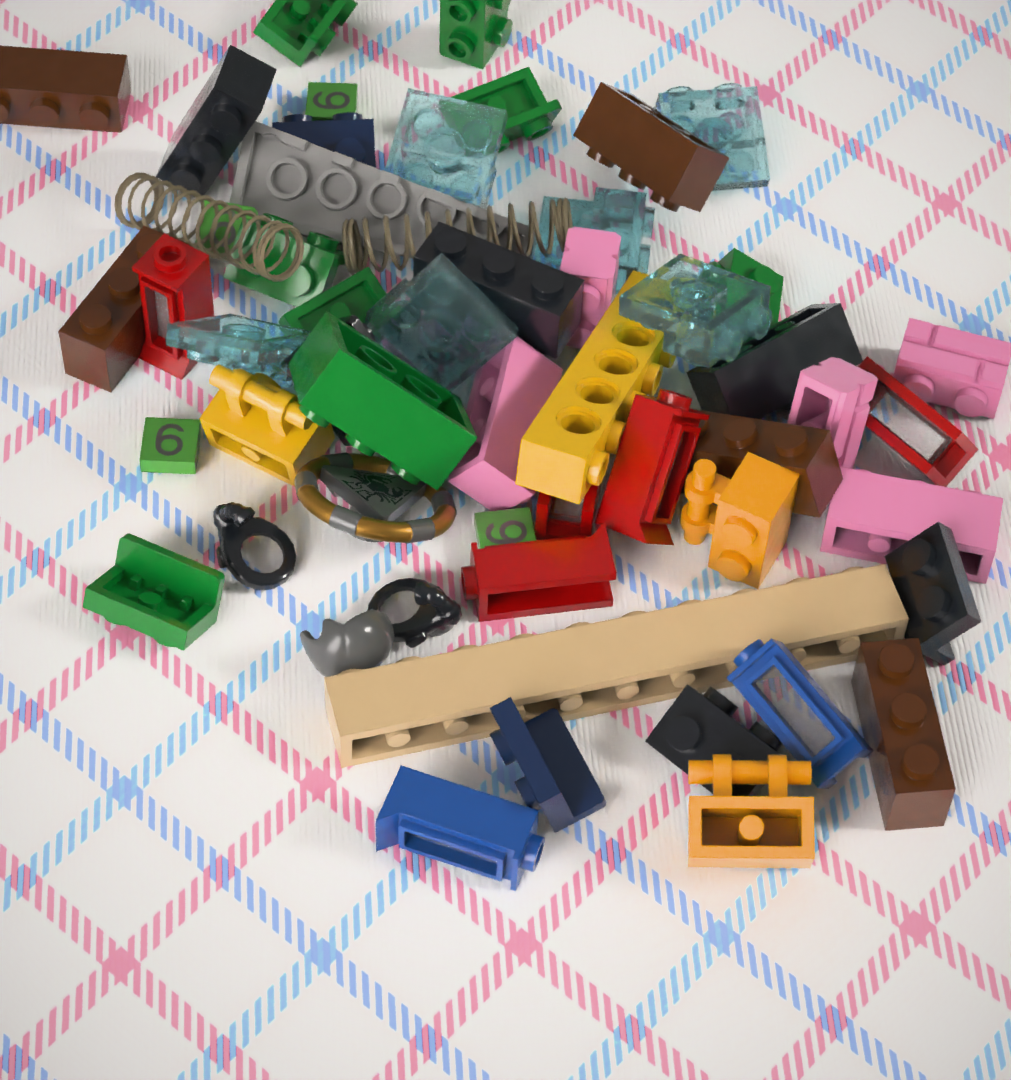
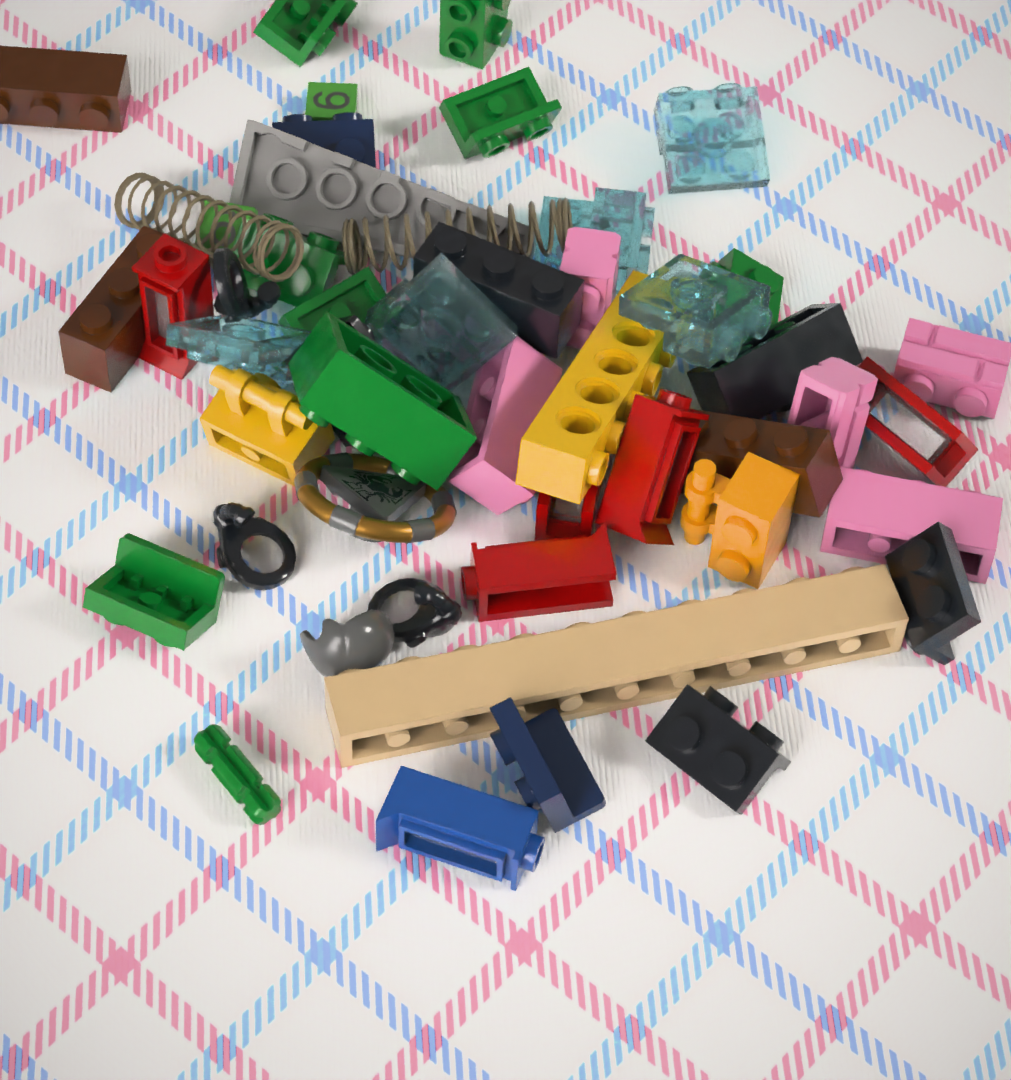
bright green tile [139,417,201,474] -> none
black brick [156,44,277,198] -> none
clear light blue plate [385,88,508,209] -> none
bright green tile [474,507,536,549] -> none
reddish brown brick [573,82,729,212] -> none
light orange brick [688,754,815,868] -> none
blue window [726,639,874,789] -> none
reddish brown brick [851,638,956,831] -> none
none -> green axle [194,724,281,825]
none -> black piece [213,247,281,323]

